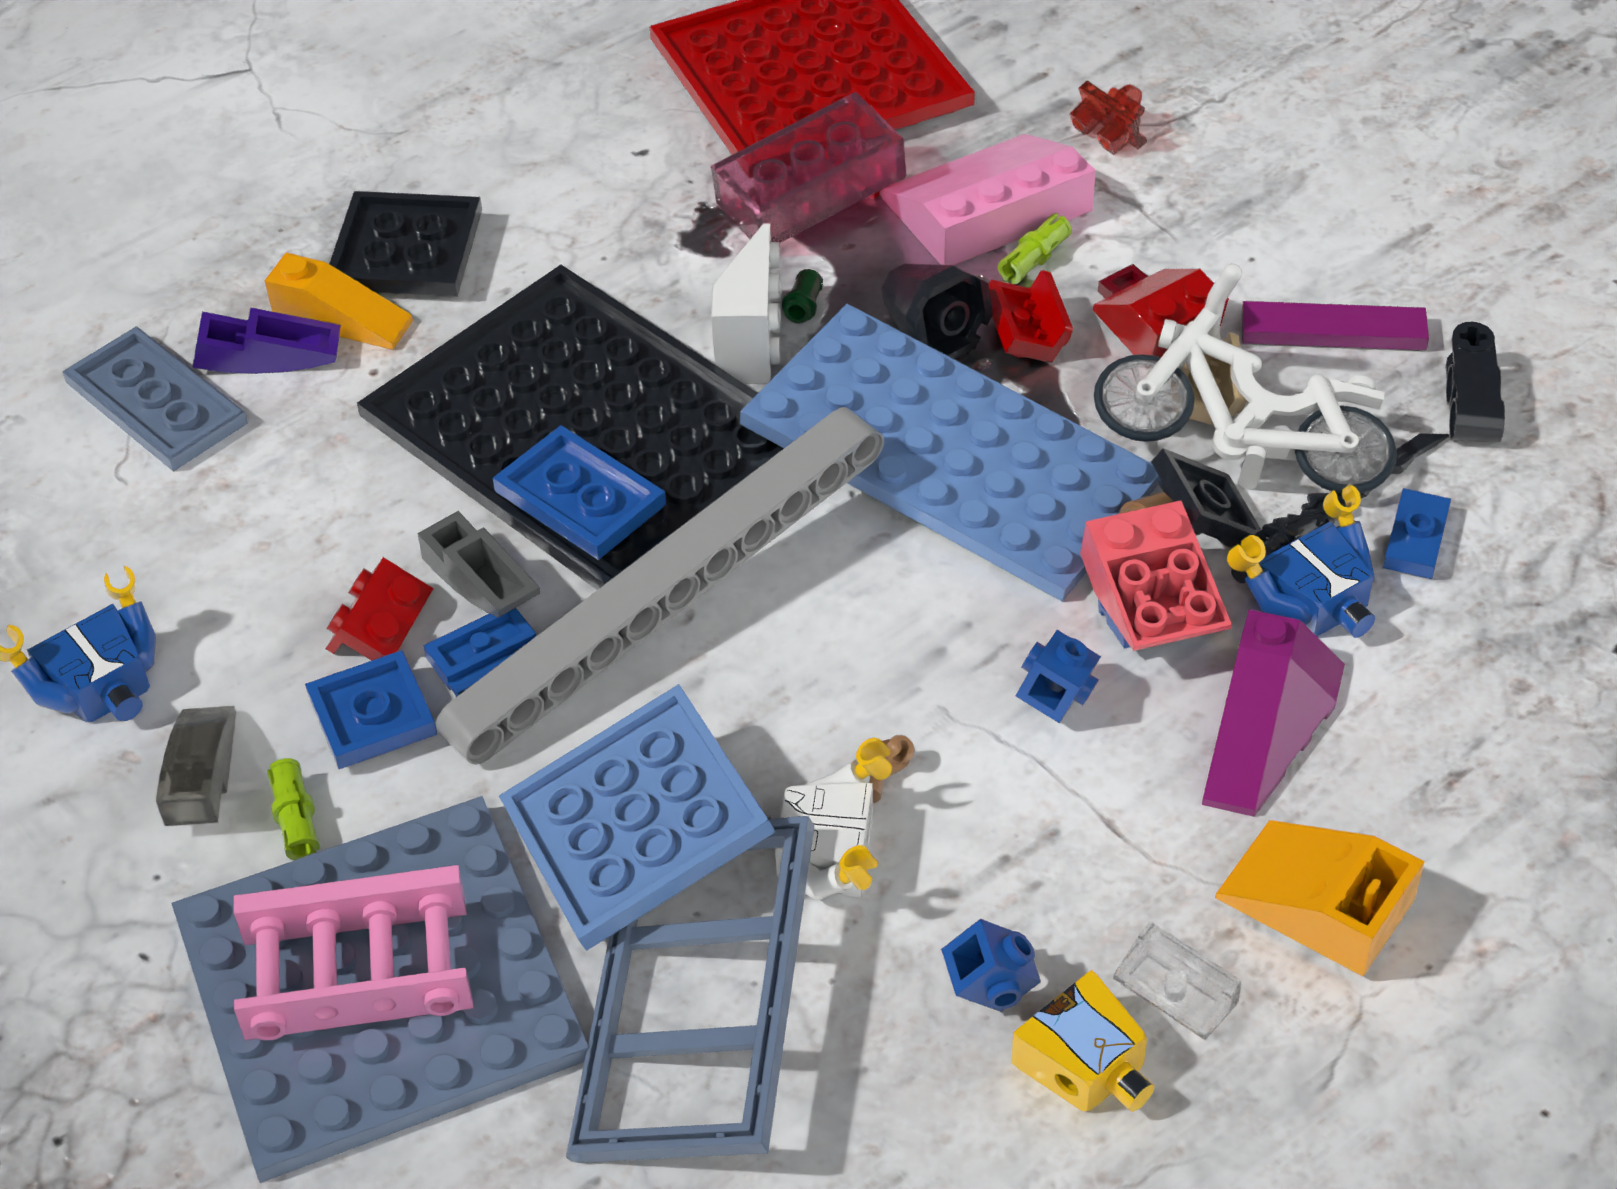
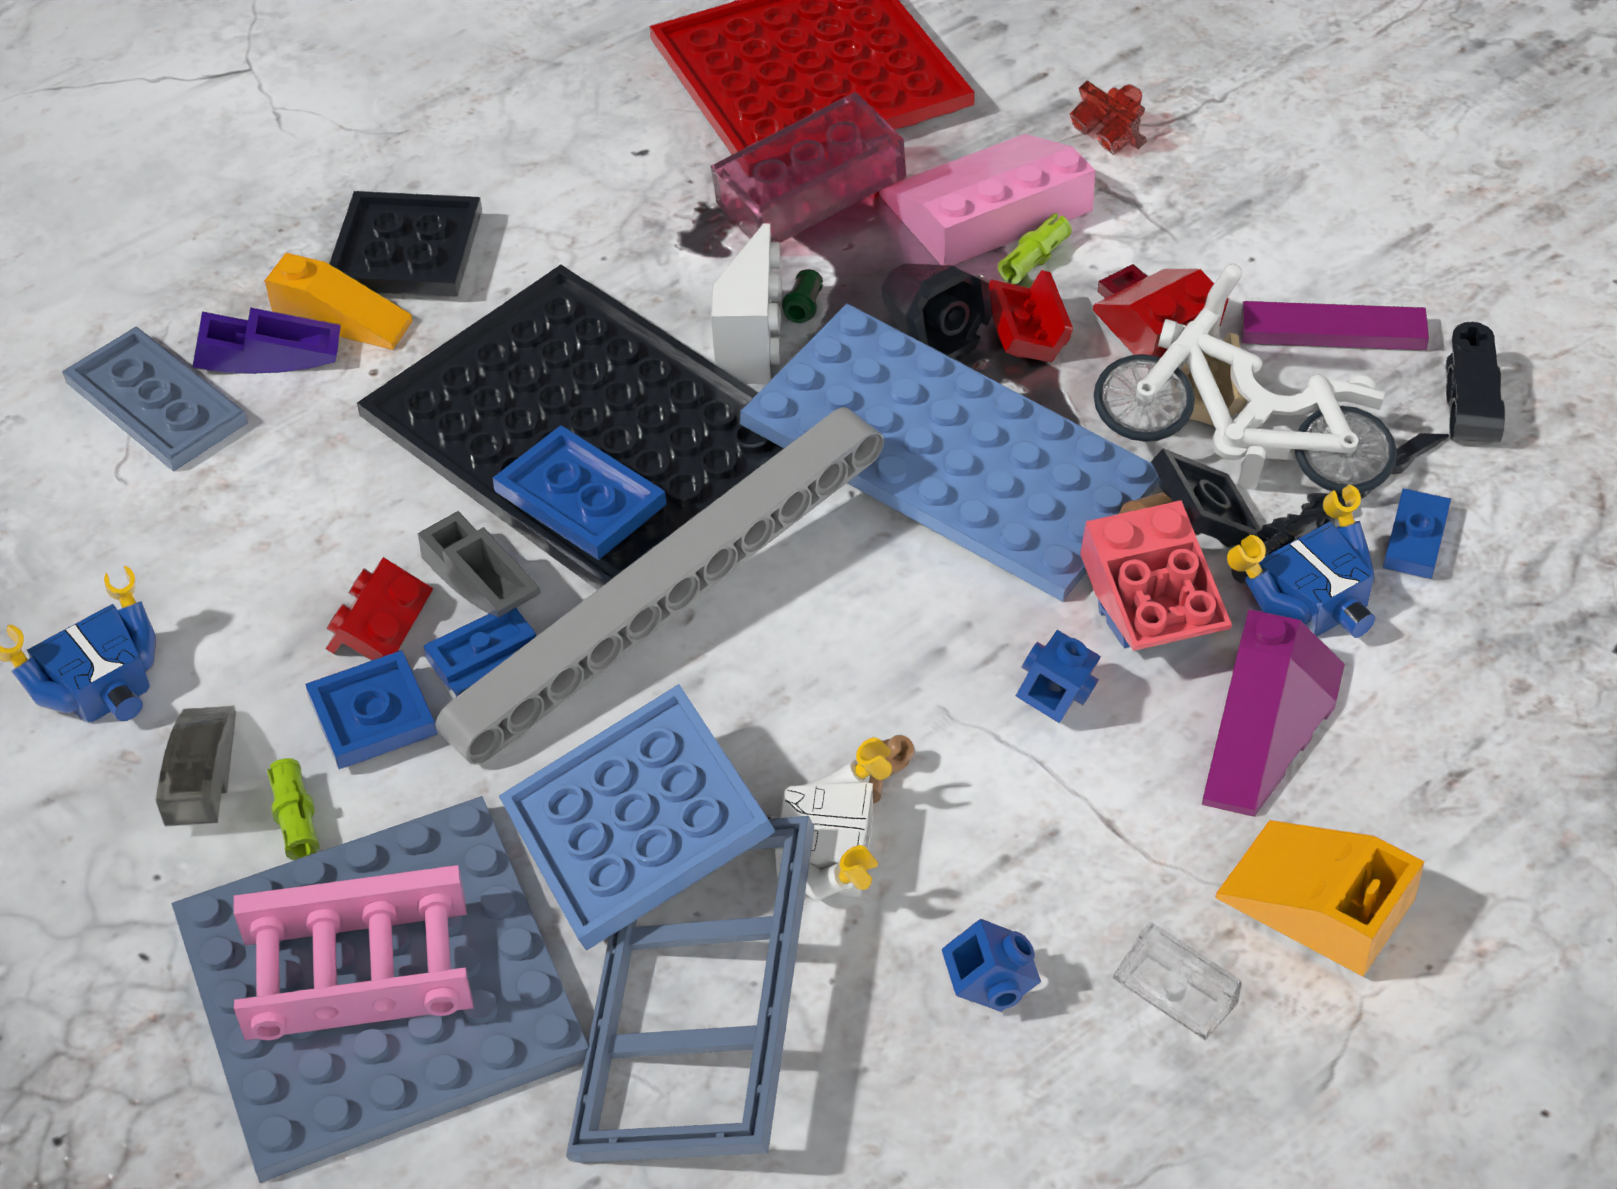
yellow torso [1011,970,1155,1112] -> none

